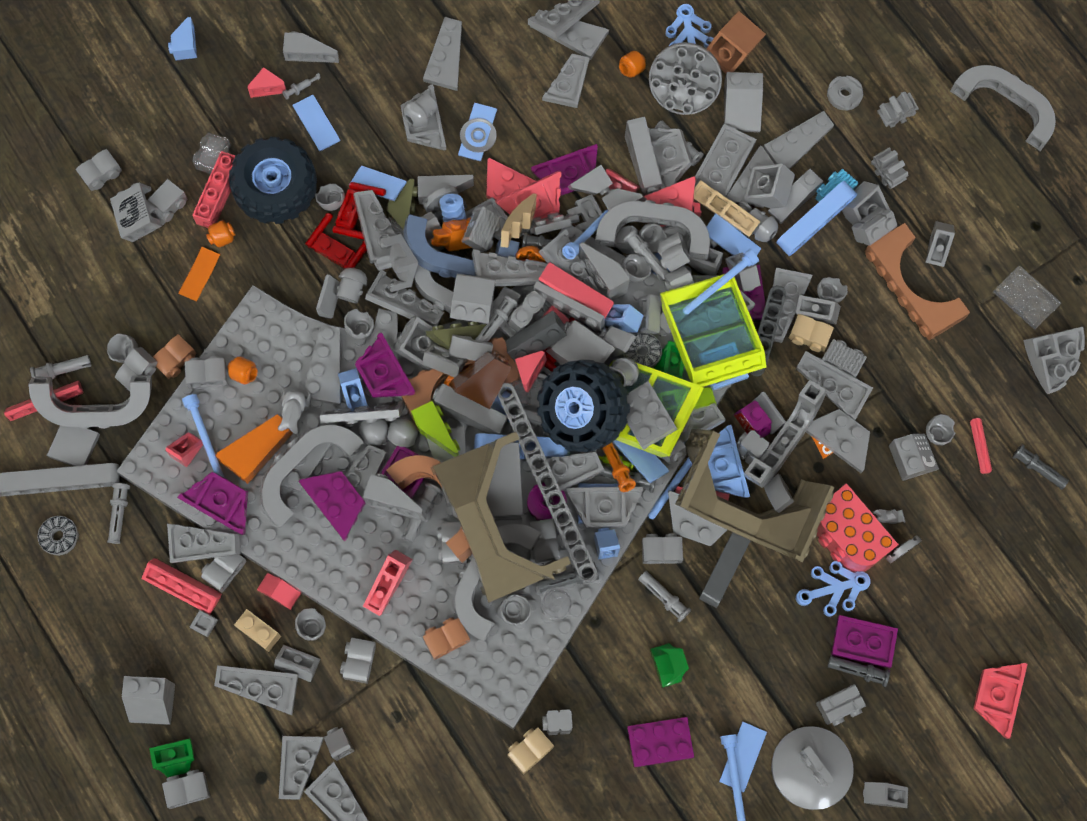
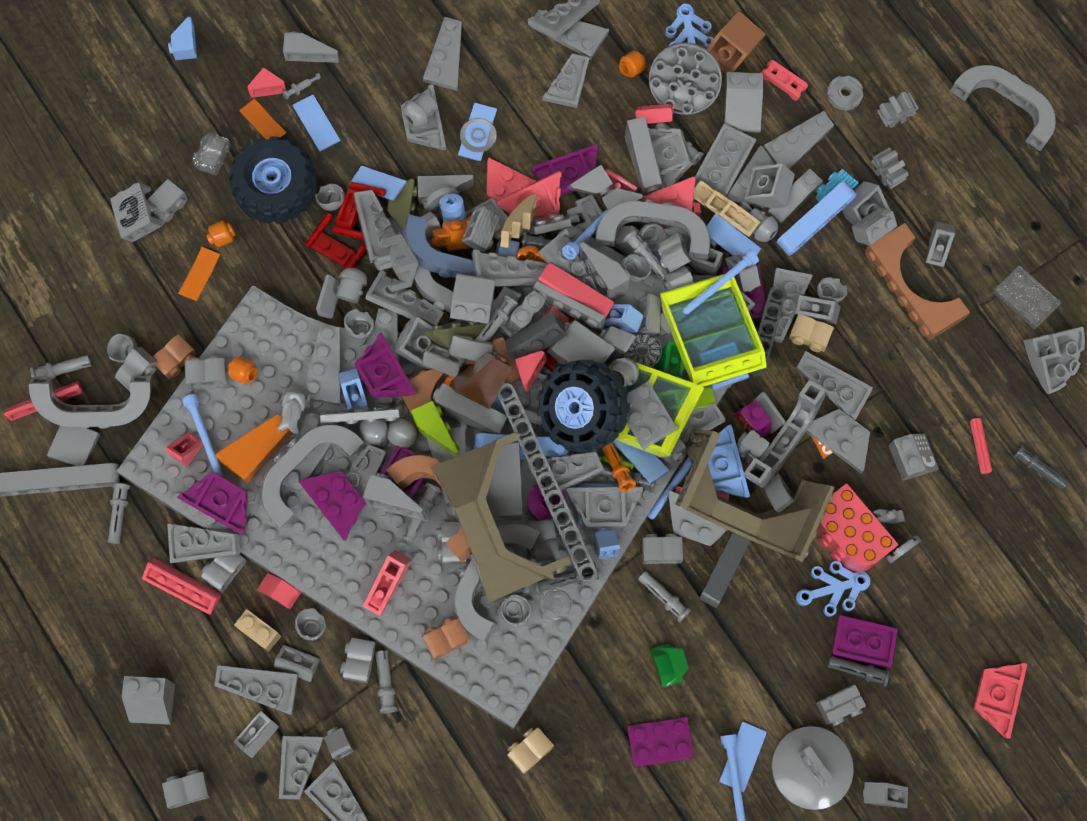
tile [37,516,79,556] -> none
light grey brick [76,149,122,191] -> none
green slope [149,739,195,778] -> none
light grey tile [190,610,218,637] -> none
coral brick [192,151,235,228] -> none
light grey brick [542,709,573,735] -> none
light grey brick [822,339,867,378] -> none
light grey hair [926,414,956,446] -> none
none -> light grey slope [234,711,279,758]
none -> orange sticker [239,99,287,139]
none -> light grey pin [375,651,398,714]
none -> coral slope [635,104,674,124]
none -> coral plate [760,60,808,100]

